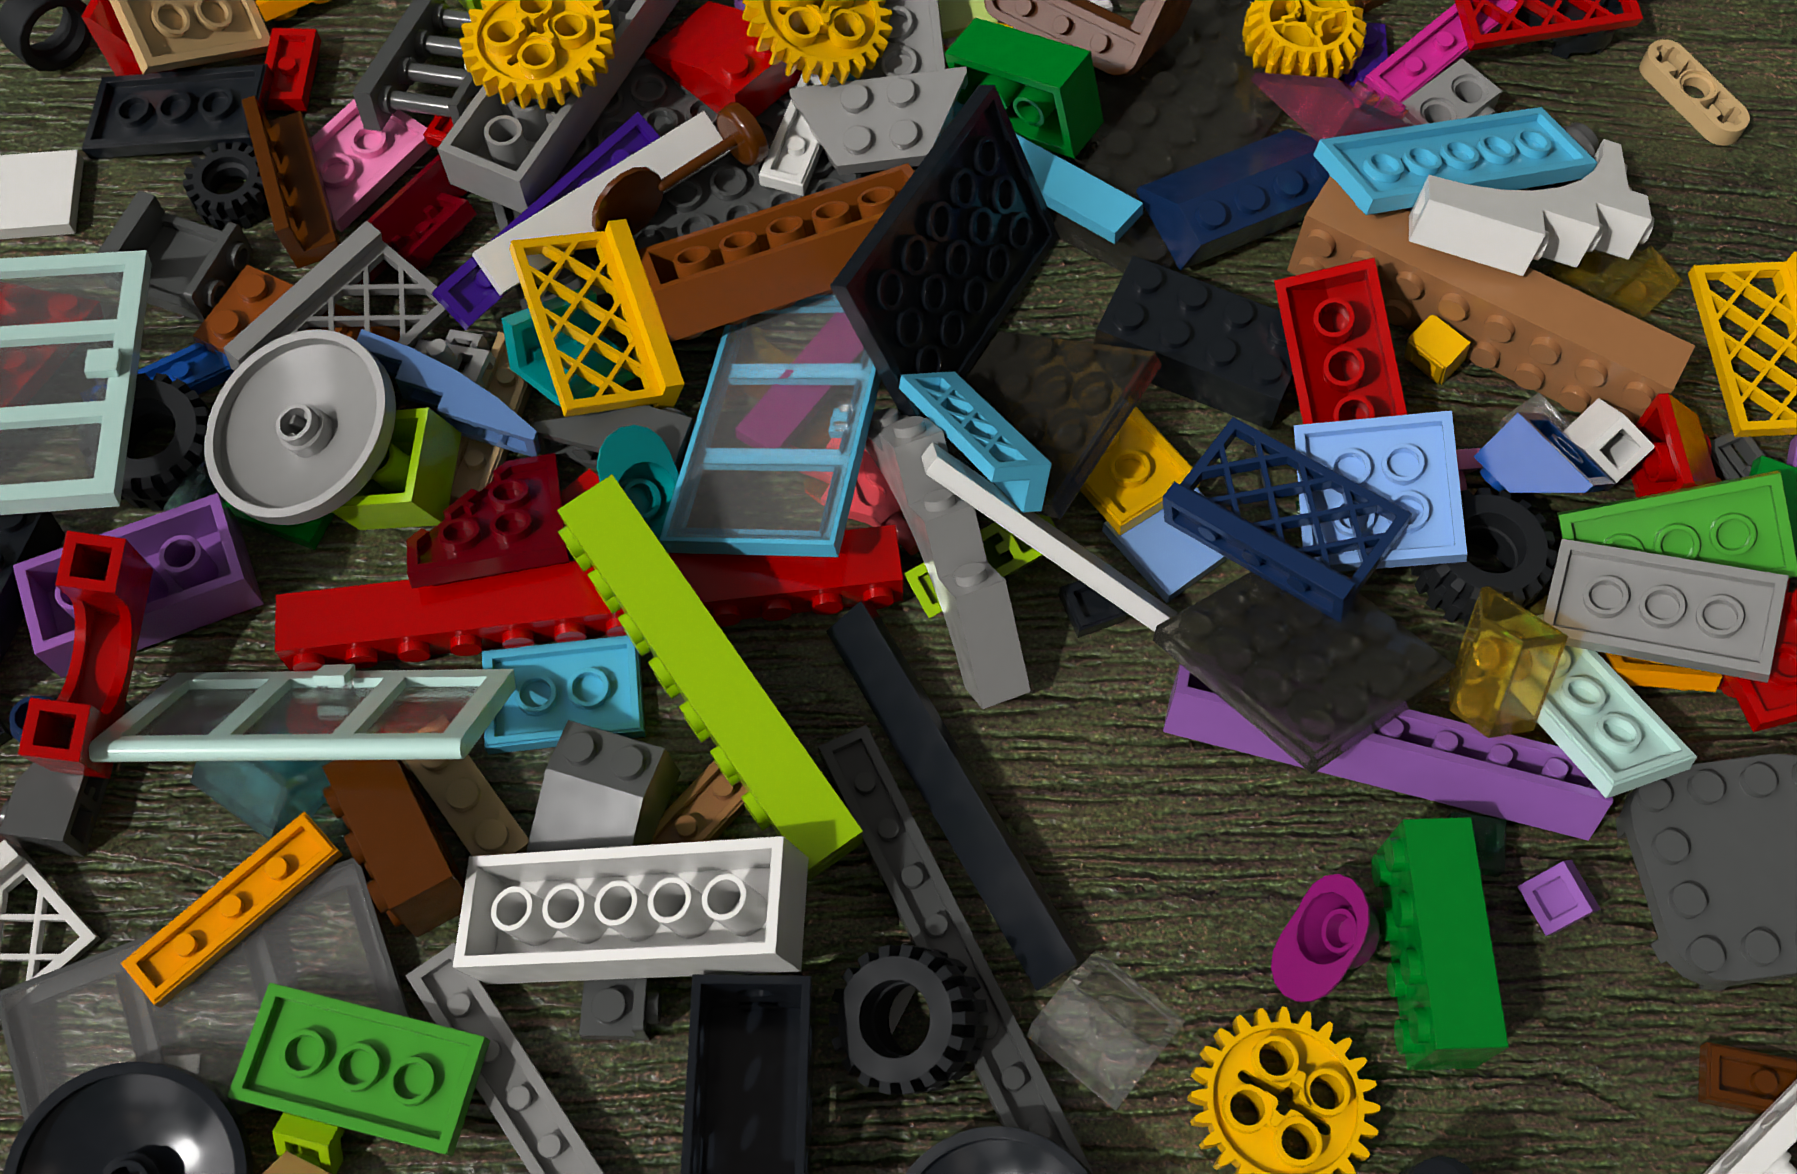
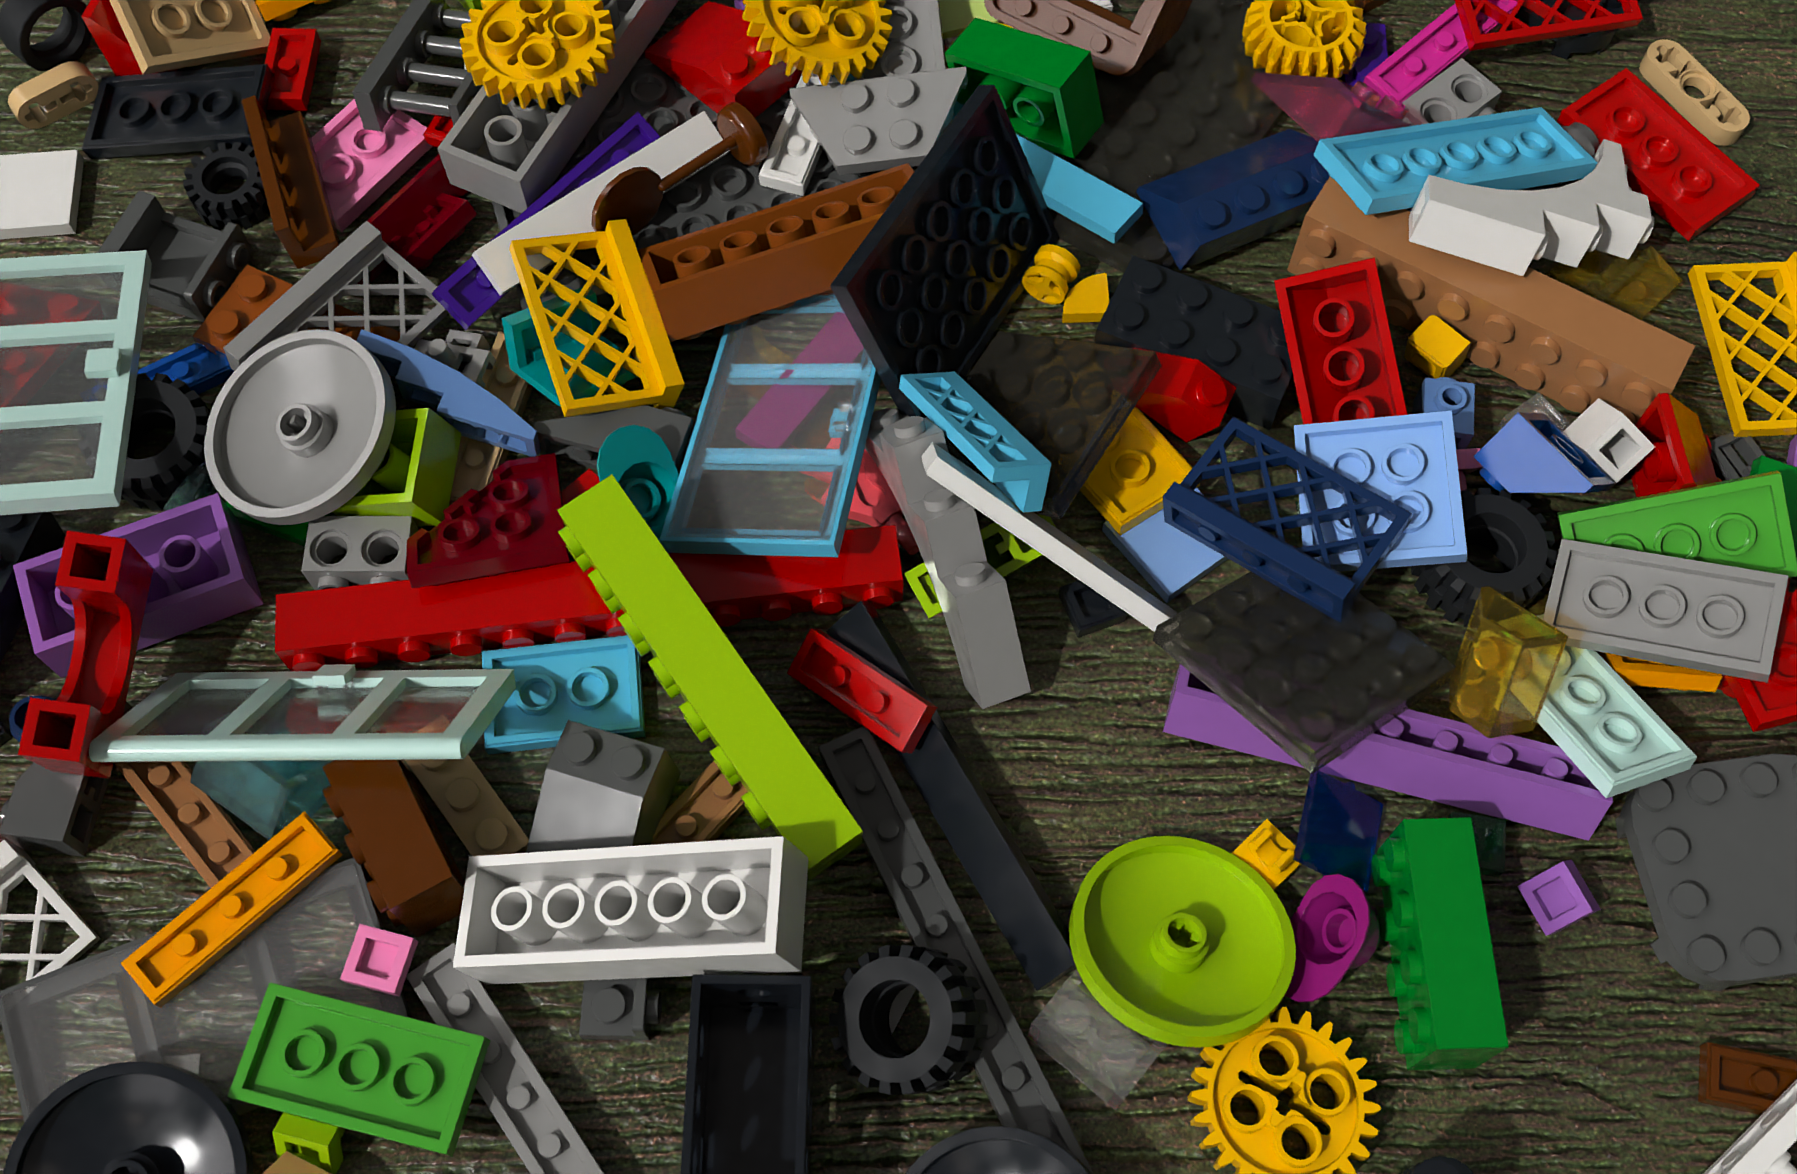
none -> tan beam [8,61,99,129]
none -> medium nougat tile [113,722,257,888]
none -> light grey brick [301,516,419,590]
none -> bright pink plate [340,924,418,997]
none -> red plate [787,628,937,754]
none -> yellow wheel [1022,244,1080,305]
none -> yellow tile [1062,273,1110,323]
none -> lime dish [1069,836,1296,1048]
none -> red slope [1110,348,1236,443]
none -> yellow tile [1231,819,1307,891]
none -> clear blue piece [1293,770,1384,892]
none -> medium blue brick [1412,377,1475,450]
none -> red plate [1557,68,1760,241]

